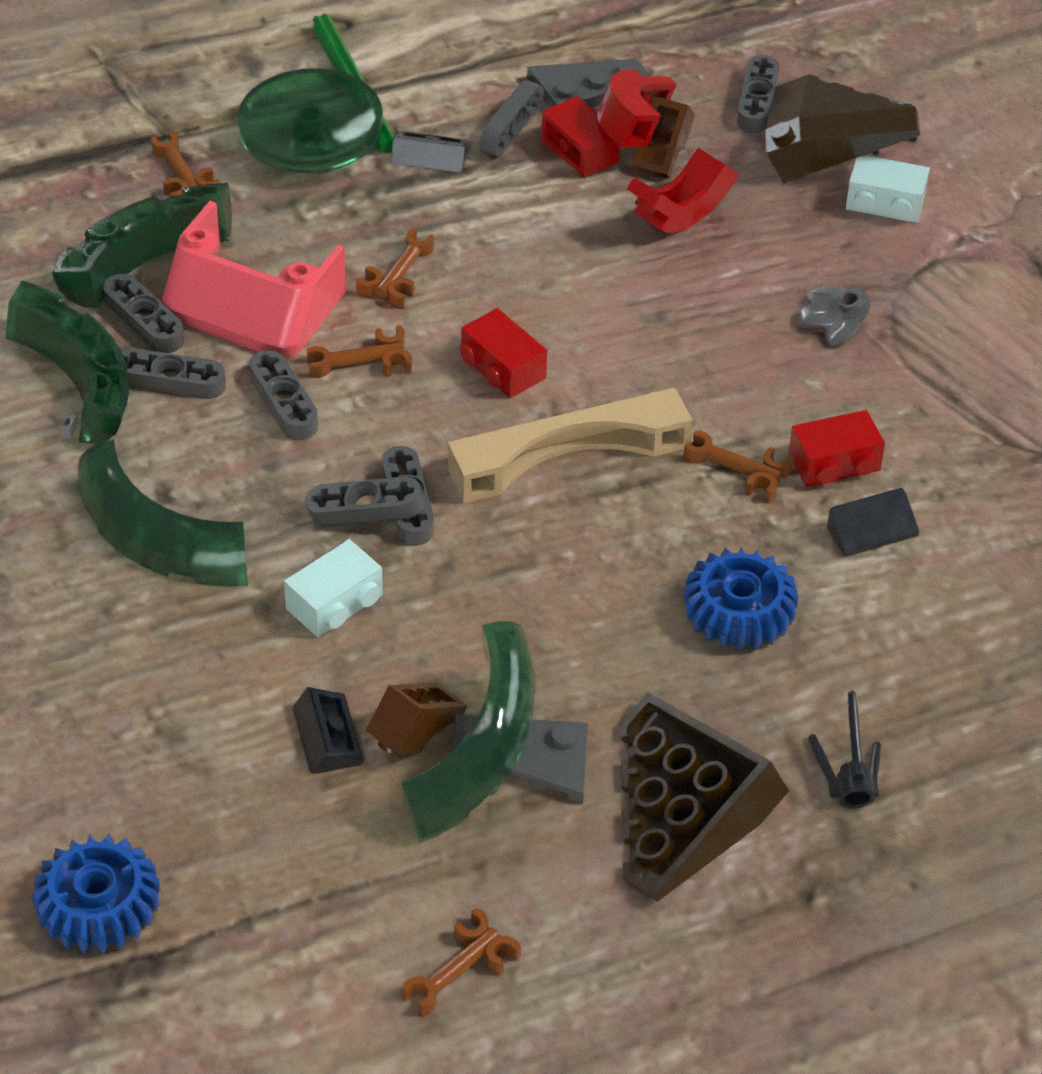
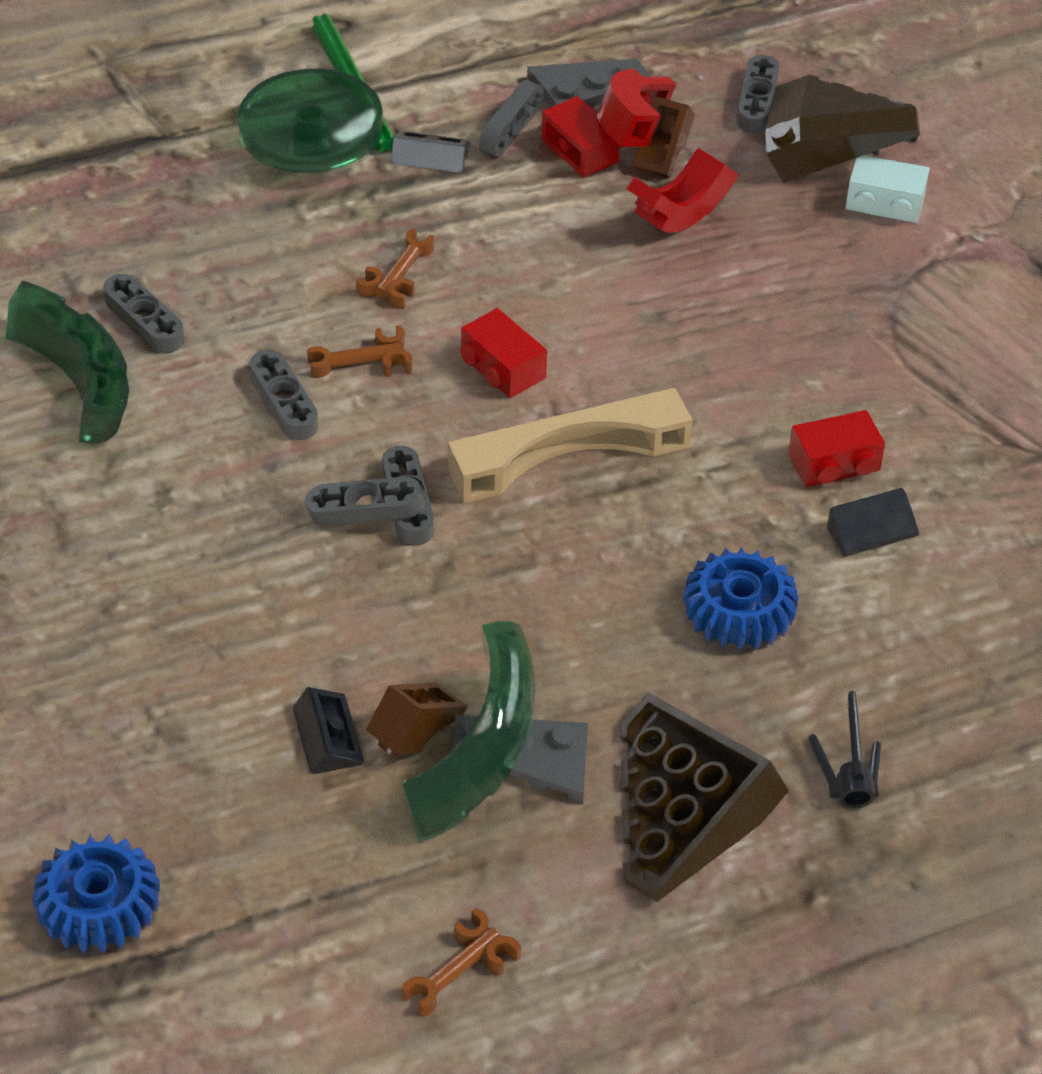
clear green brick [52,183,232,309] -> none
light grey piece [60,414,78,439] -> none
clear green brick [77,439,248,587] -> none
dark grey beam [113,348,226,399] -> none
dark orange bar [151,131,220,207] -> none
coral windscreen [162,201,346,359] -> none
light aqua brick [284,539,383,638] -> none
dark orange bar [684,431,794,503] -> none
flat silver plate [797,286,870,348] -> none

